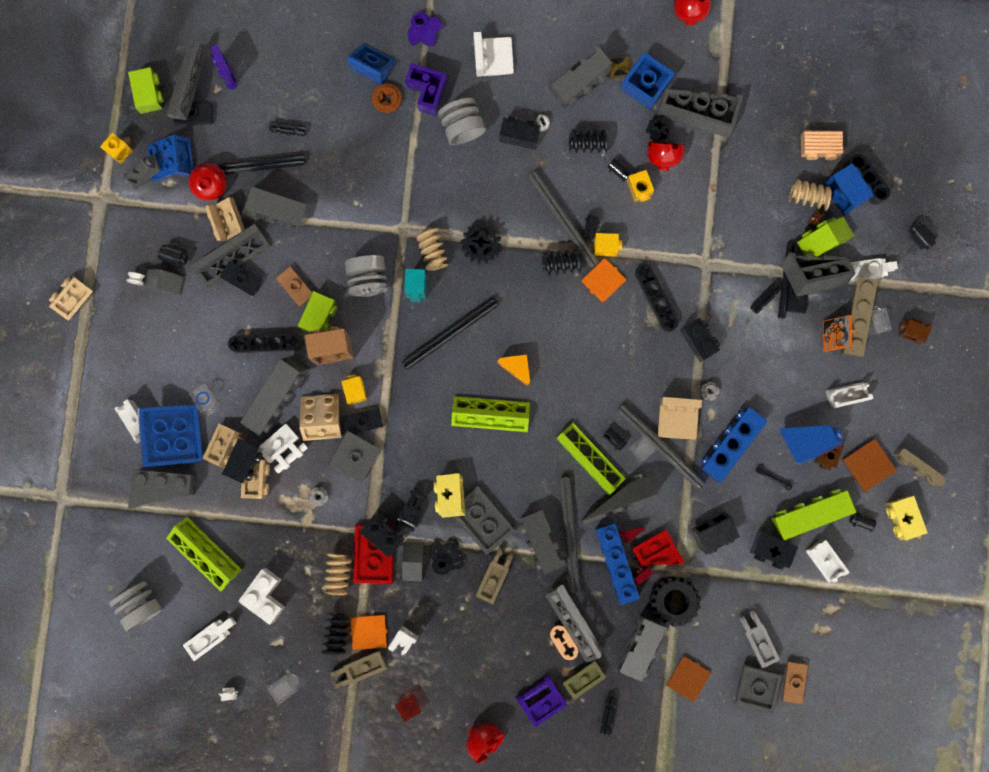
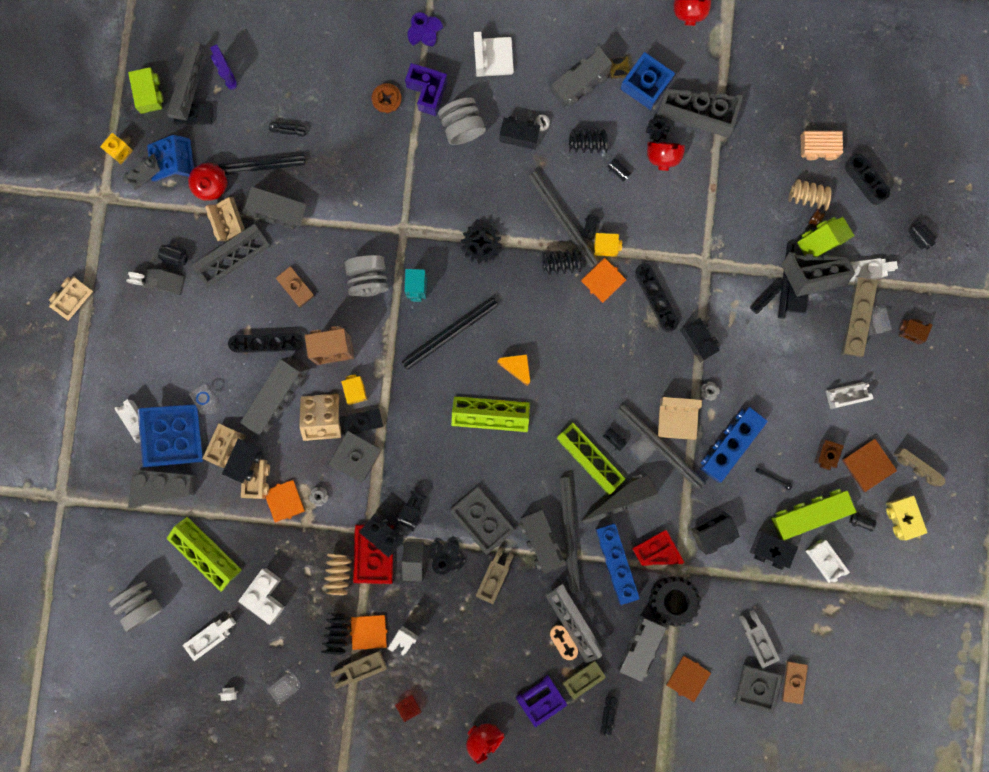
black plate [220,261,263,297] -> none
white plate [259,424,308,474] -> none
lime brick [298,291,338,333] -> none
blue slope [347,43,396,85] -> none
tan piece [416,228,449,271] -> none
light yellow brick [434,473,465,518] -> none
dark red piece [618,527,645,544] -> none
yellow brick [627,170,654,202] -> none
dark red plate [633,566,653,586] -> none
blue slope [780,425,844,465] -> none
piece [822,315,854,352] -> none
blue brick [823,163,874,216] -> none
none -> orange piece [265,480,305,523]

